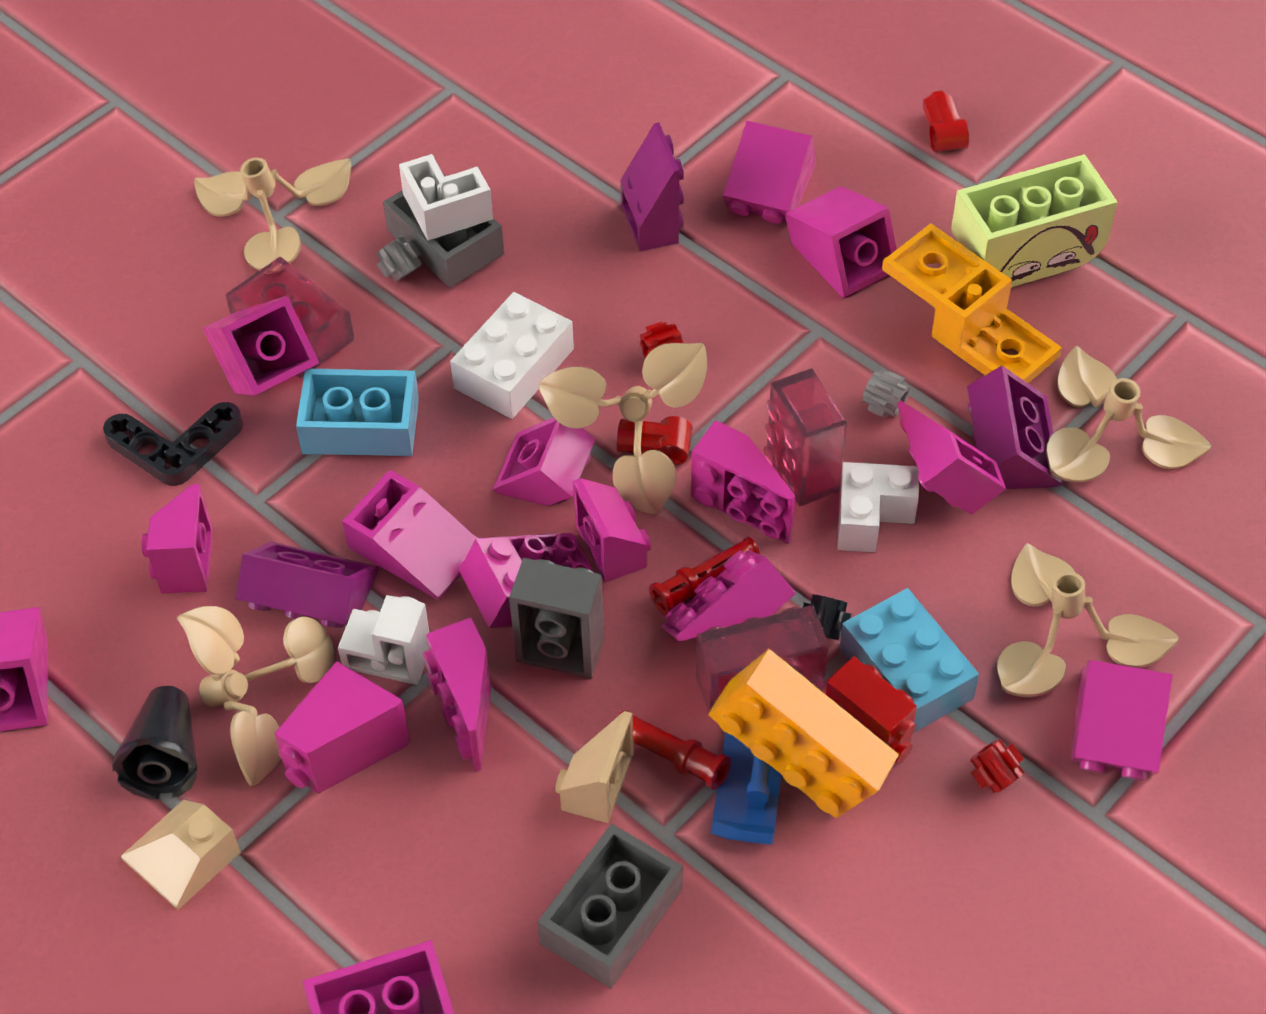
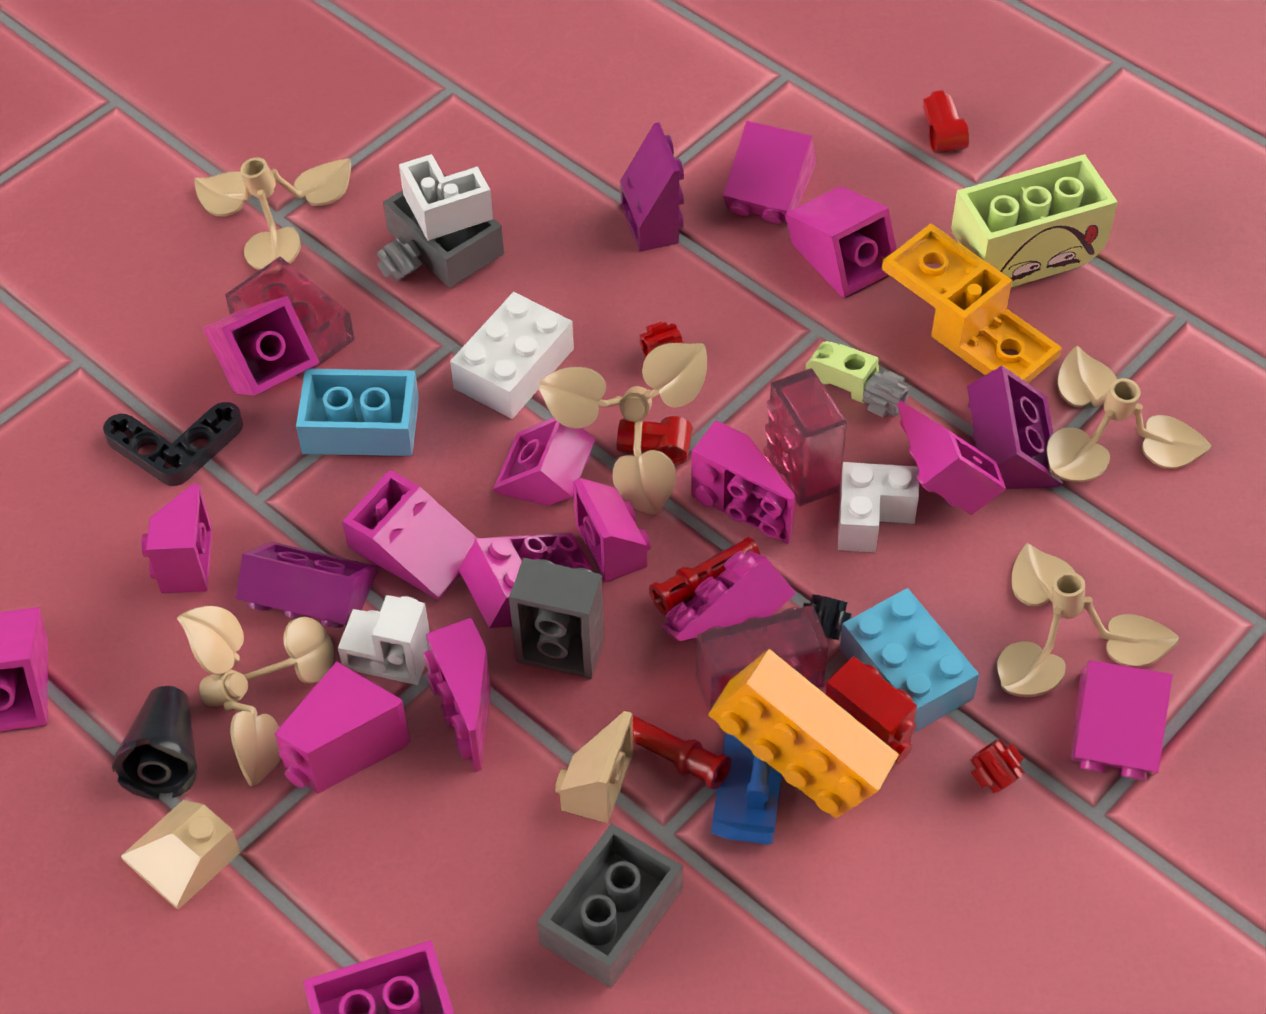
none -> yellowish green leg [806,341,879,403]

